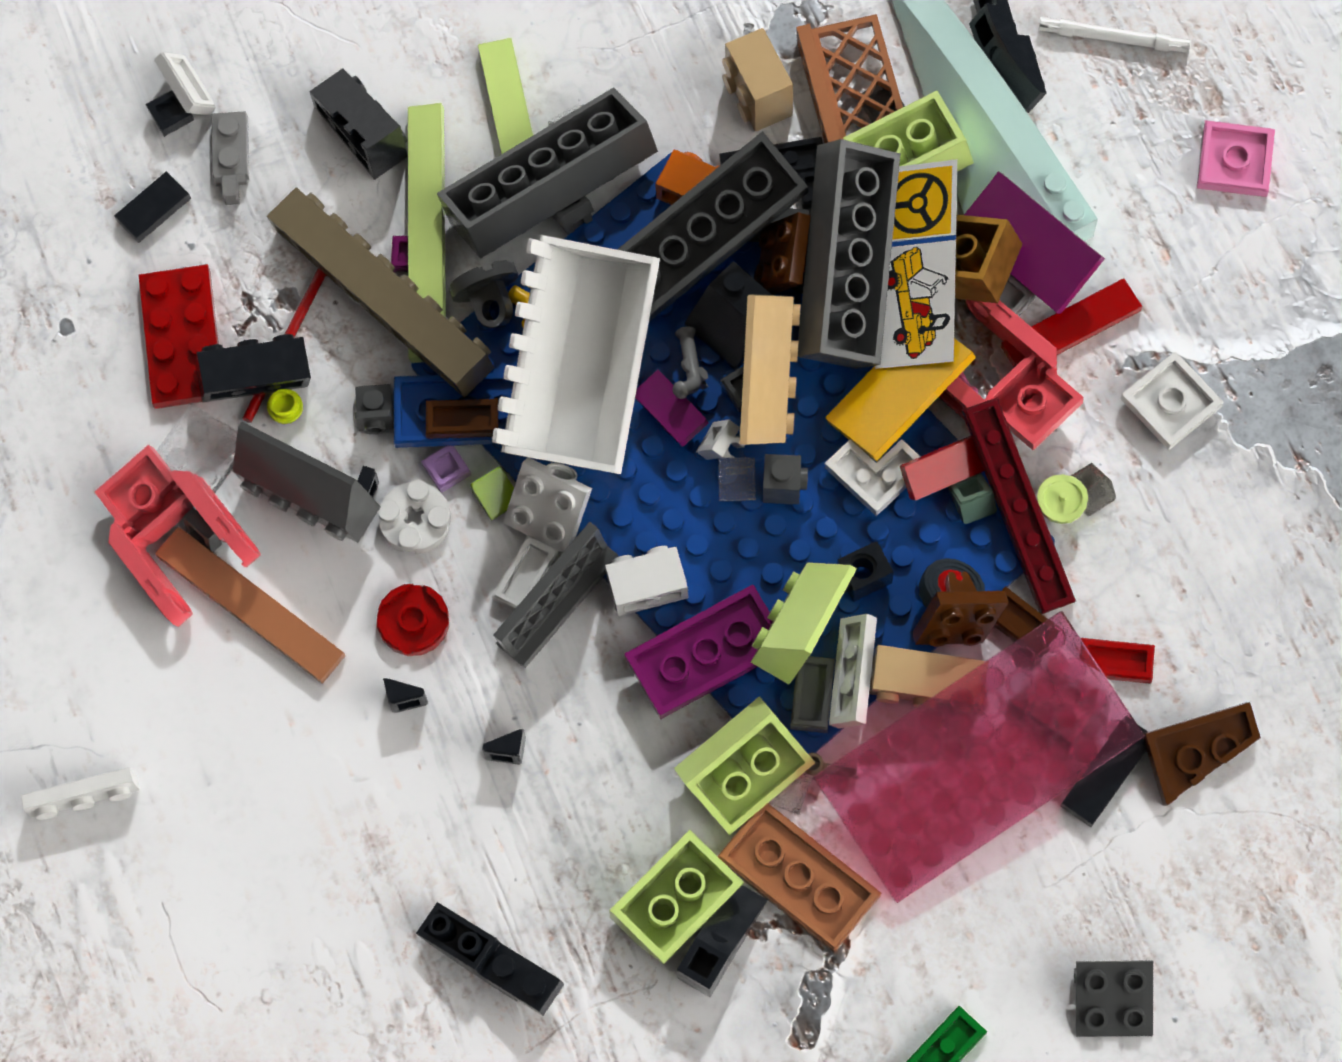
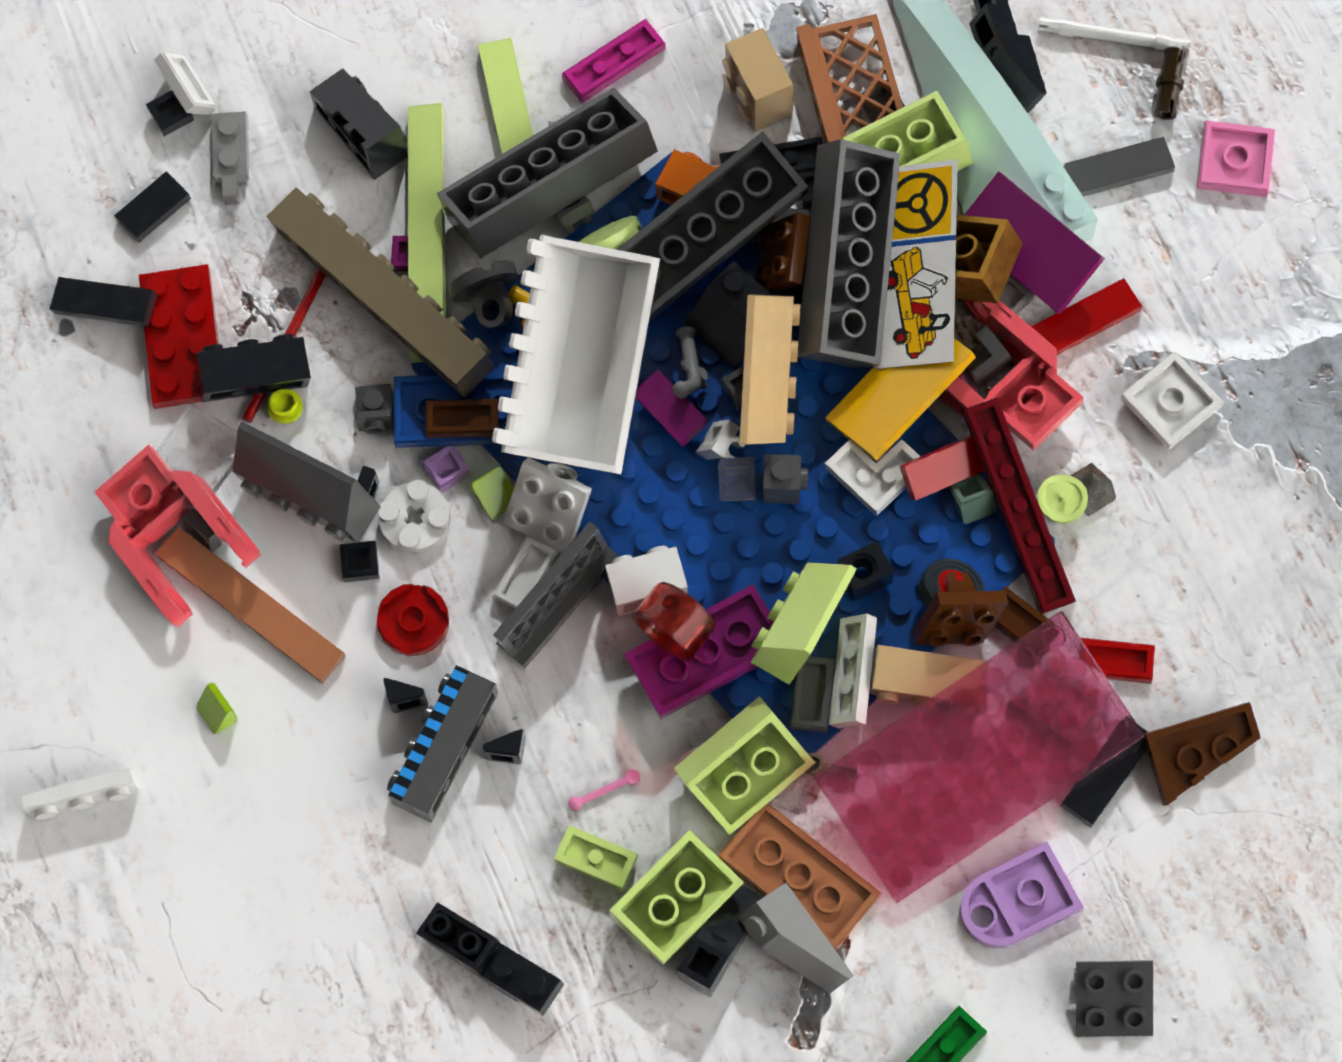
none -> black tile [49,277,157,327]
none -> lime slope [196,682,238,734]
none -> black tile [340,540,380,582]
none -> dark grey brick [387,665,498,823]
none -> yellowish green plate [554,825,638,891]
none -> dark pink tile [562,18,666,103]
none -> bright pink hinge [568,769,640,811]
none -> yellowish green tile [579,216,642,250]
none -> clear red piece [632,582,716,662]
none -> light grey slope [738,883,854,993]
none -> lavender tile [960,842,1084,948]
none -> dark grey panel [966,326,1014,388]
none -> dark grey tile [1063,136,1175,197]
none -> dark brown pin [1154,47,1186,120]

